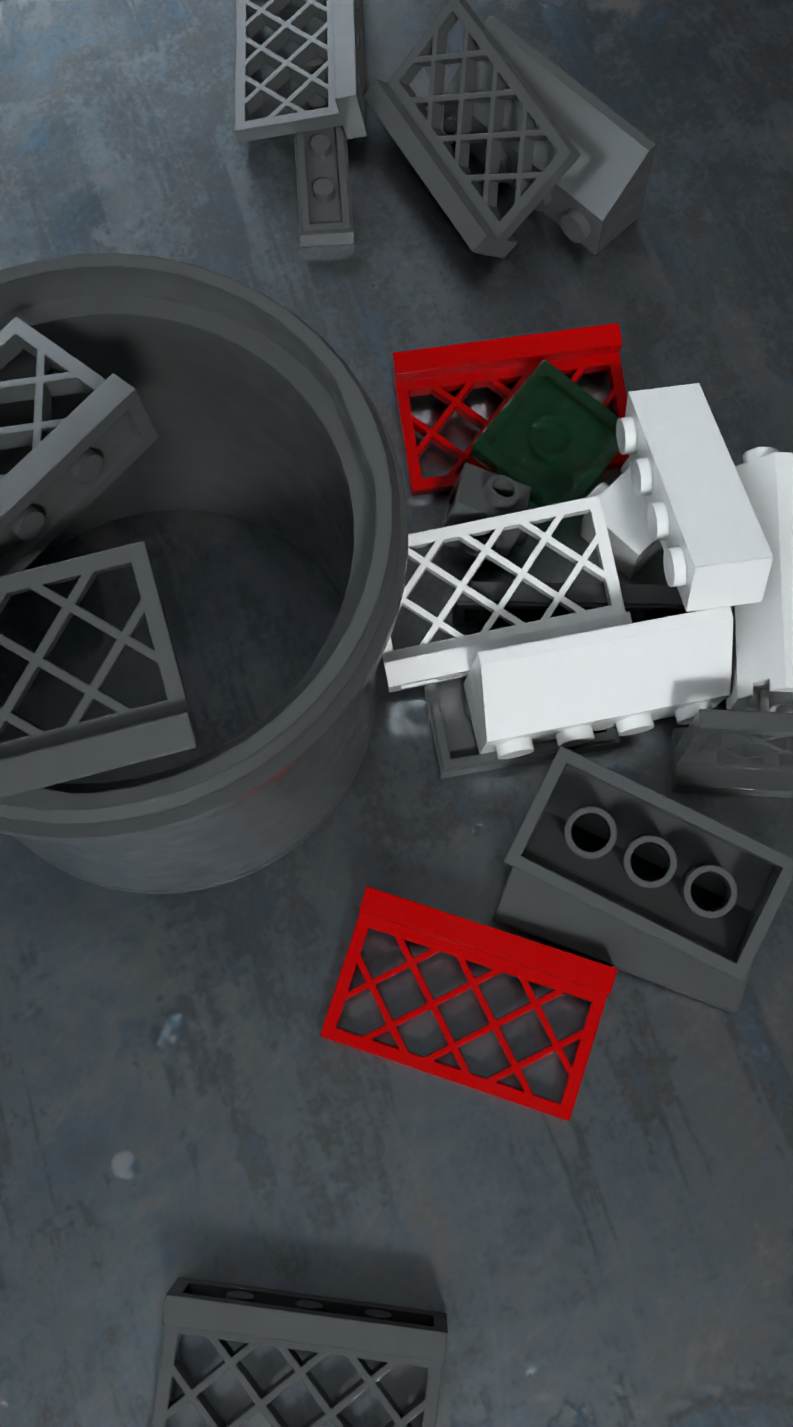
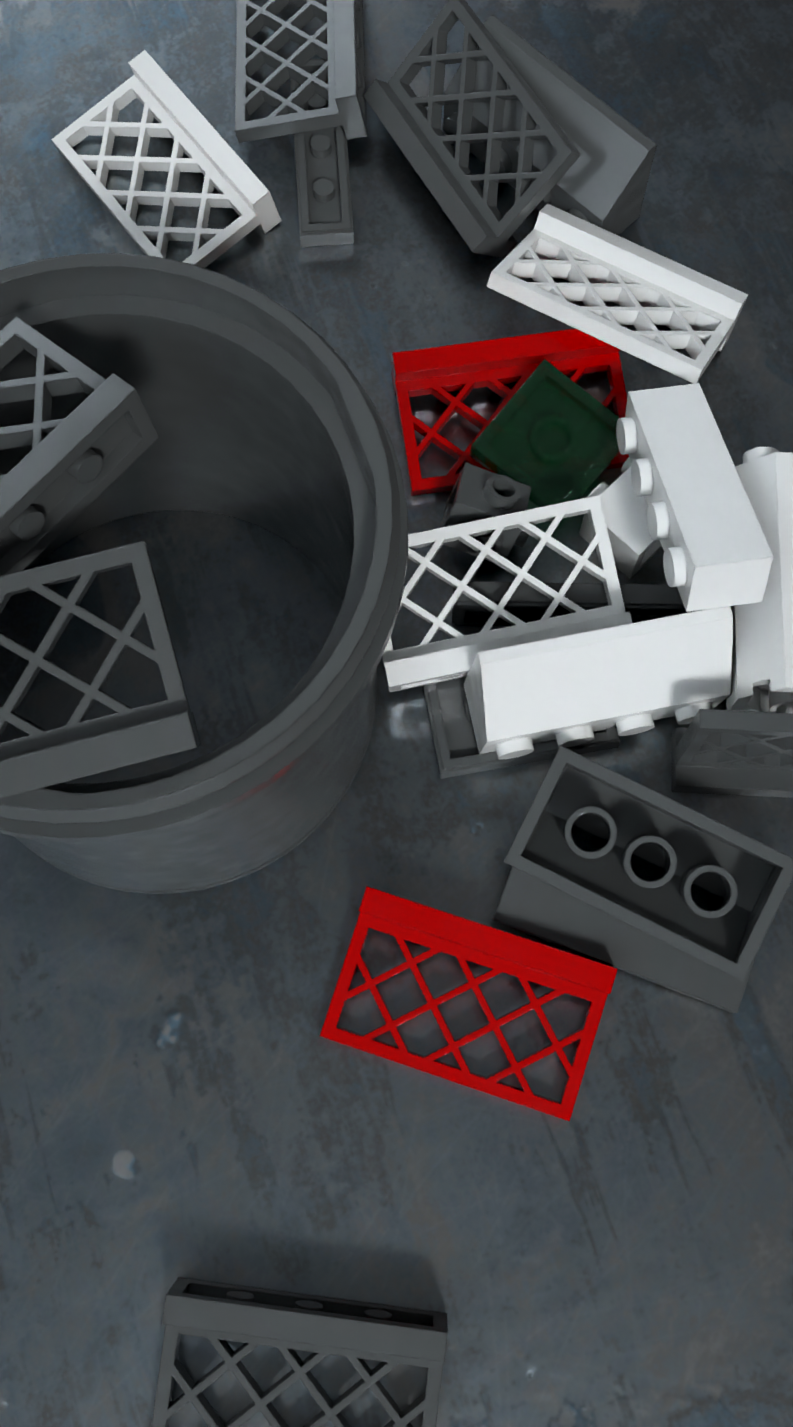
none -> white fence [51,50,282,268]
none -> white fence [487,203,748,384]

